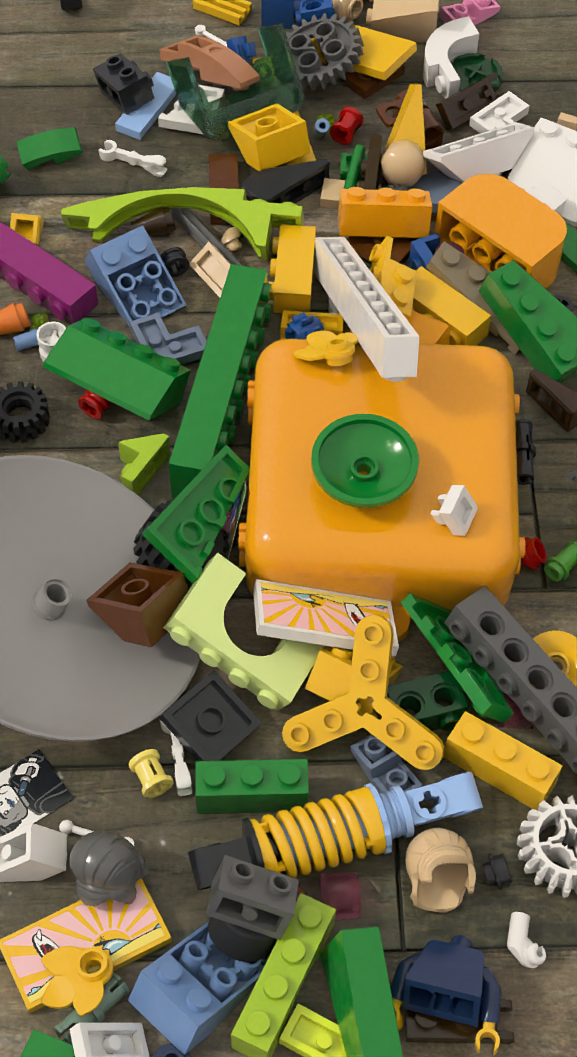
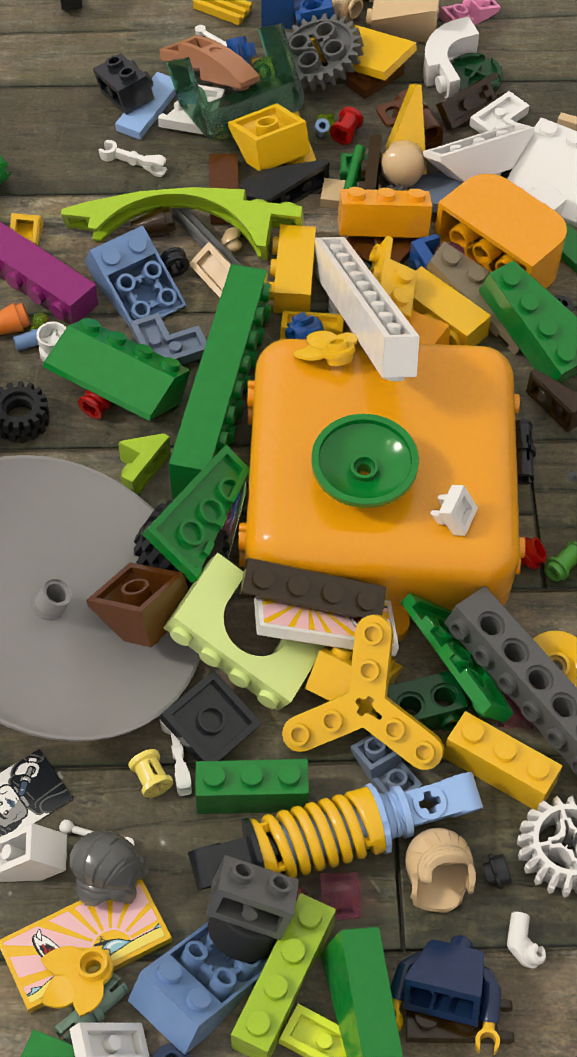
green slope [16,127,83,170] -> none
none -> dark brown plate [240,558,386,620]

